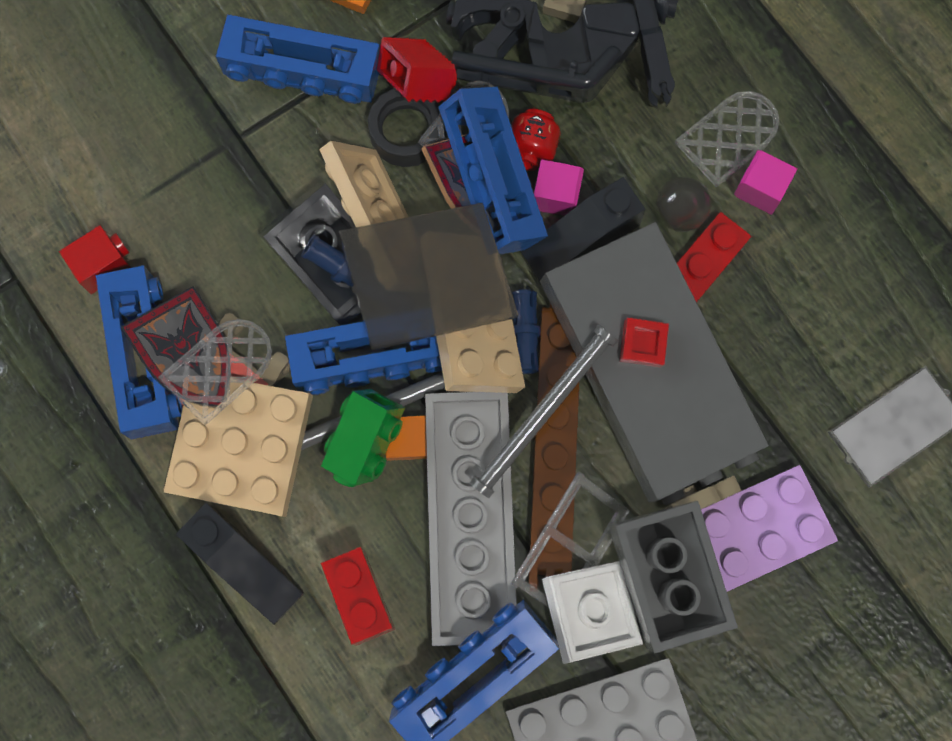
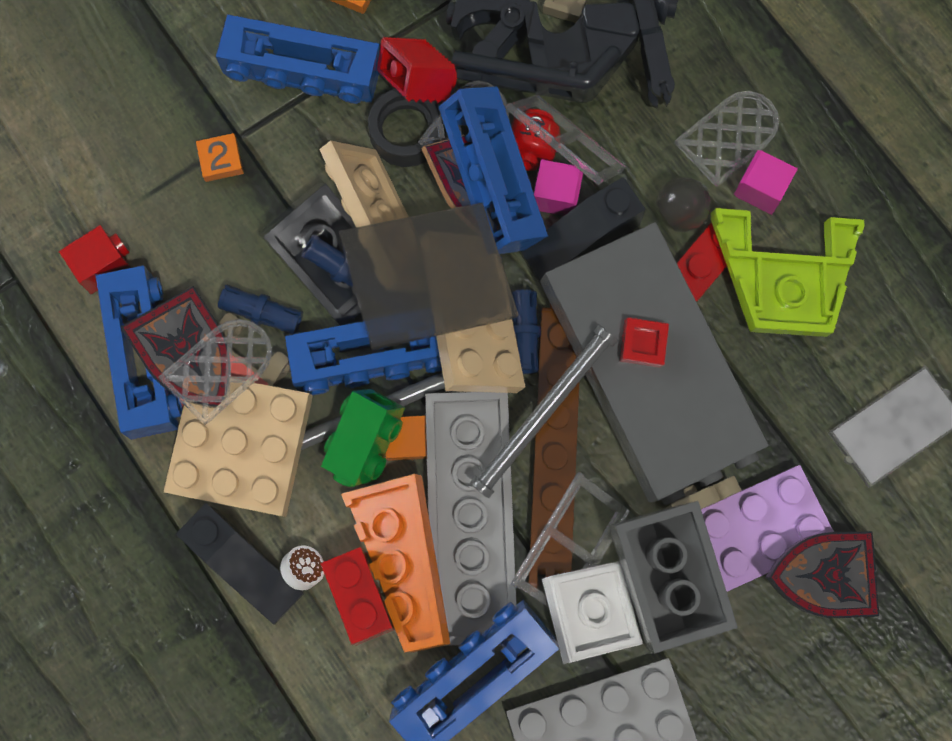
none -> orange tile [196,133,244,182]
none -> dark blue pin [218,284,303,335]
none -> tile [280,545,324,591]
none -> orange wing [341,474,450,653]
none -> clear window [505,95,626,185]
none -> lime wing [710,208,865,337]
none -> shield [766,531,879,618]

